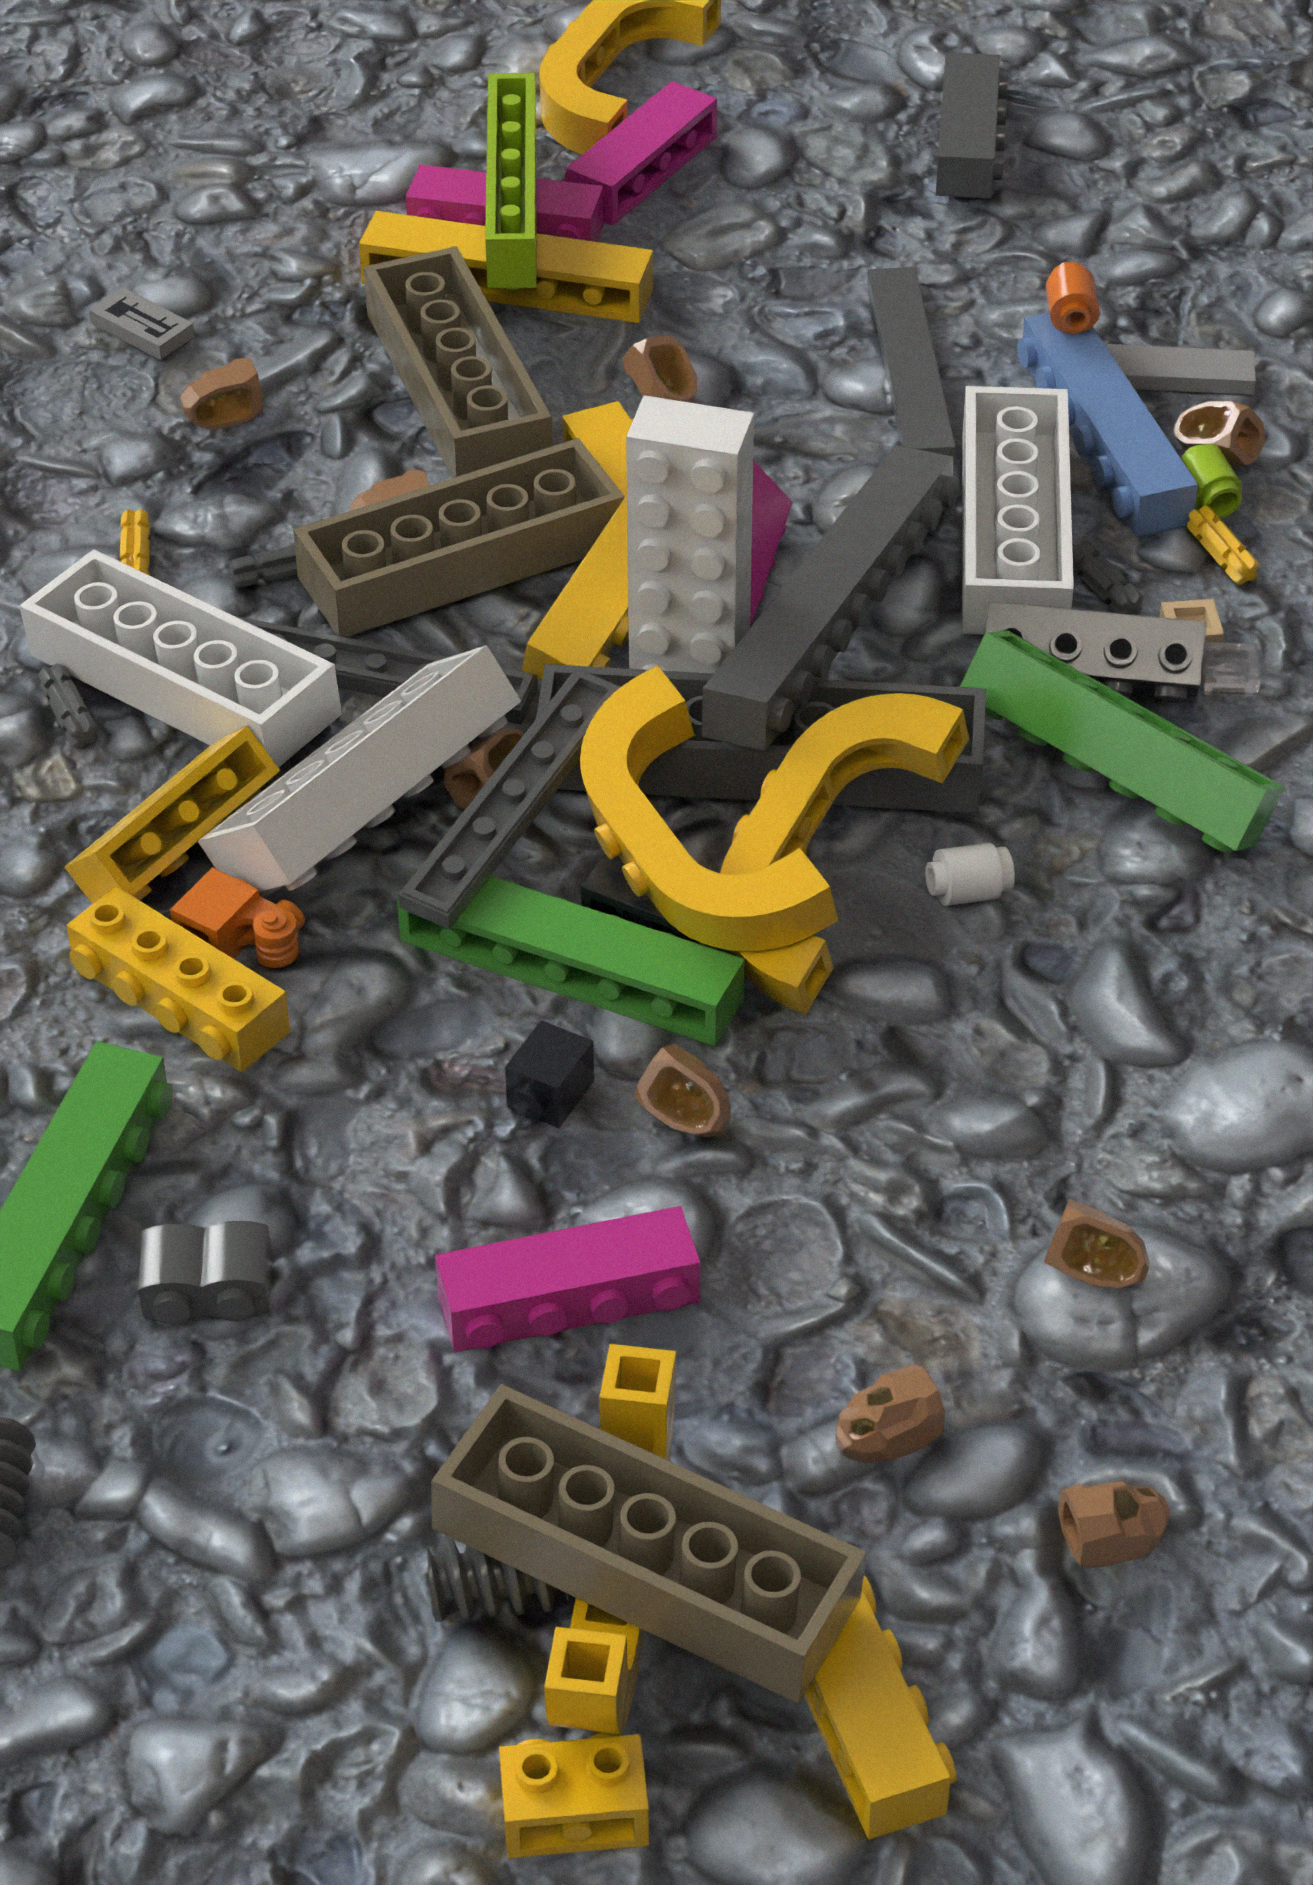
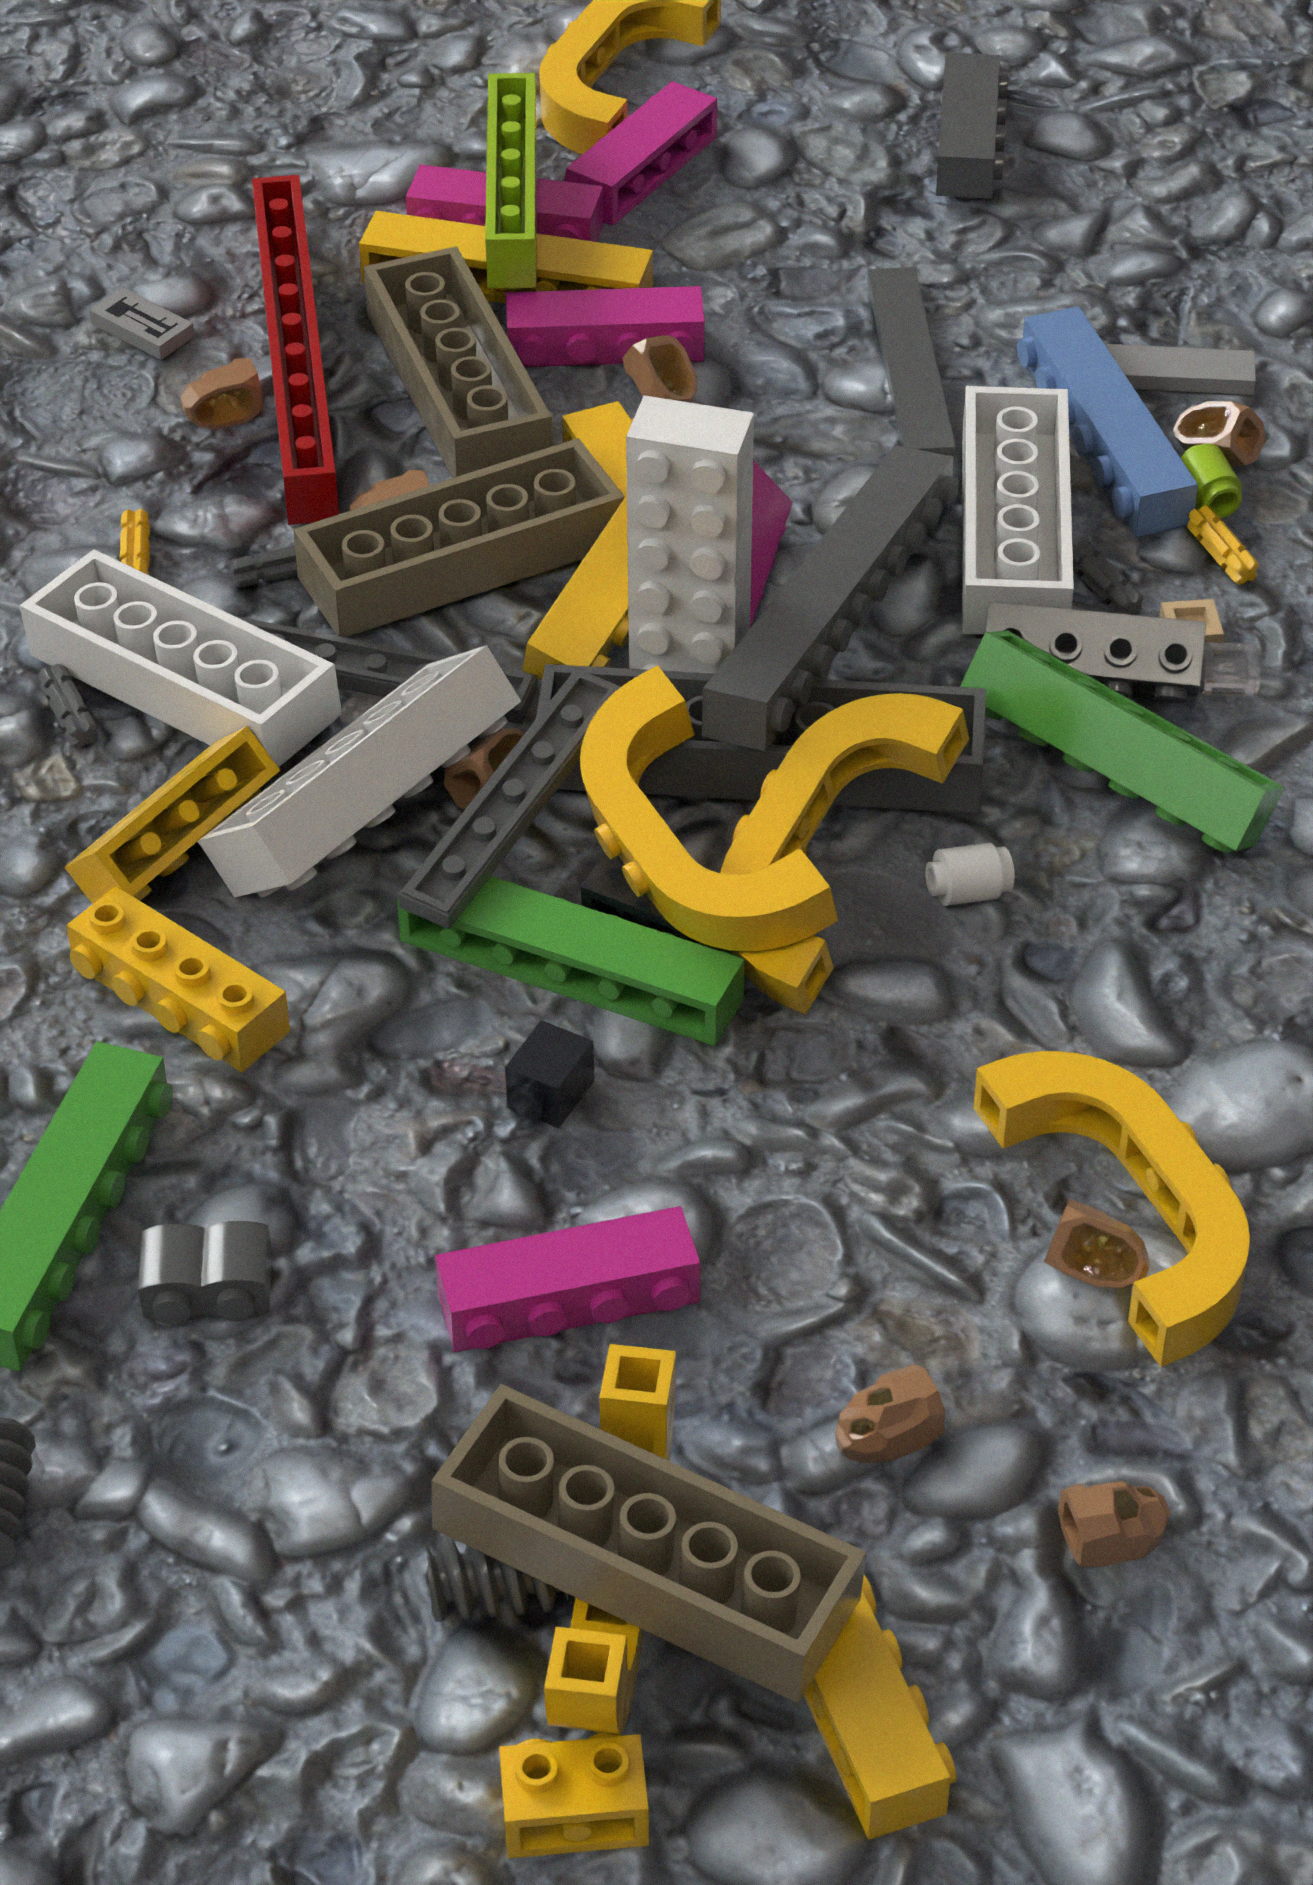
orange brick [170,868,305,968] -> none
rock [634,1044,731,1138] -> none
orange brick [1046,262,1100,334] -> none
none -> red brick [252,175,339,525]
none -> dark pink brick [506,286,705,367]
none -> yellow arch [973,1051,1250,1367]

